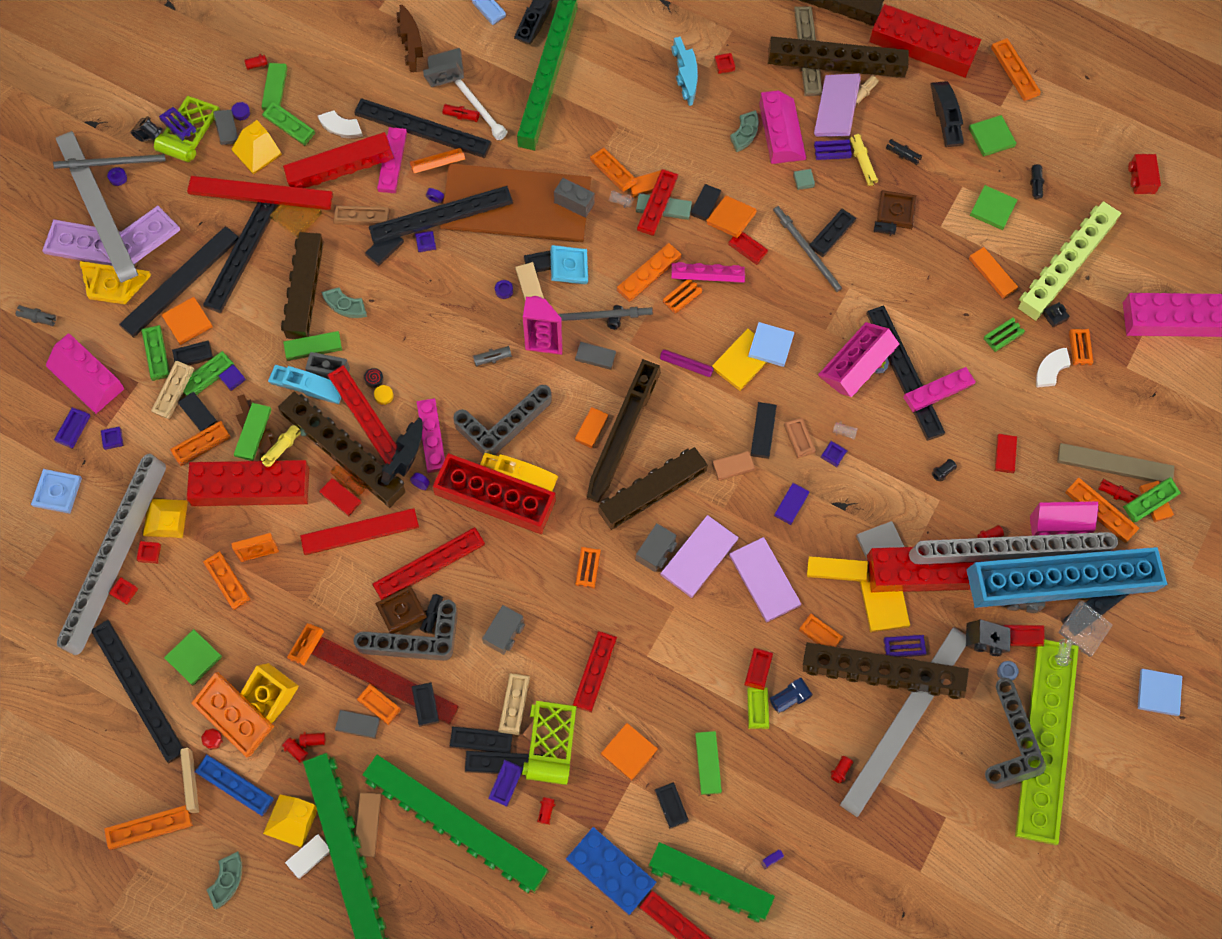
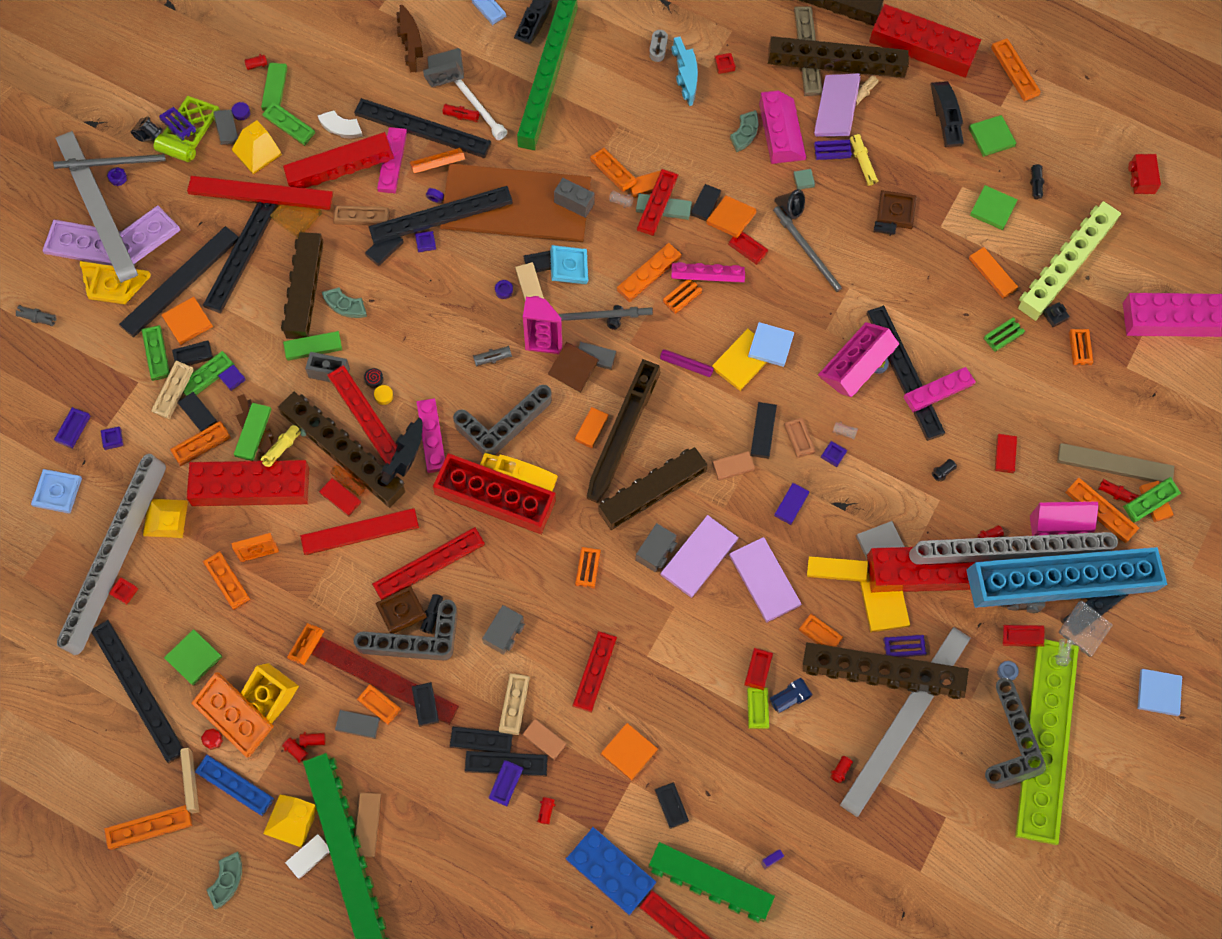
dark pink slope [46,333,124,414] -> none
red plate [136,541,161,564] -> none
medium azure slope [268,365,341,404] -> none
green brick [362,754,549,894] -> none
dark purple tile [410,473,430,490] -> none
lime piece [522,701,576,785] -> none
bright green tile [695,731,722,795] -> none
black tile [810,208,856,257] -> none
black pin [886,139,922,165] -> none
black brick [966,619,1011,657] -> none
white tile [1036,348,1071,387] -> none
none -> reddish brown tile [548,342,599,393]
none -> light grey beam [649,30,668,62]
none -> black hat [774,189,805,219]

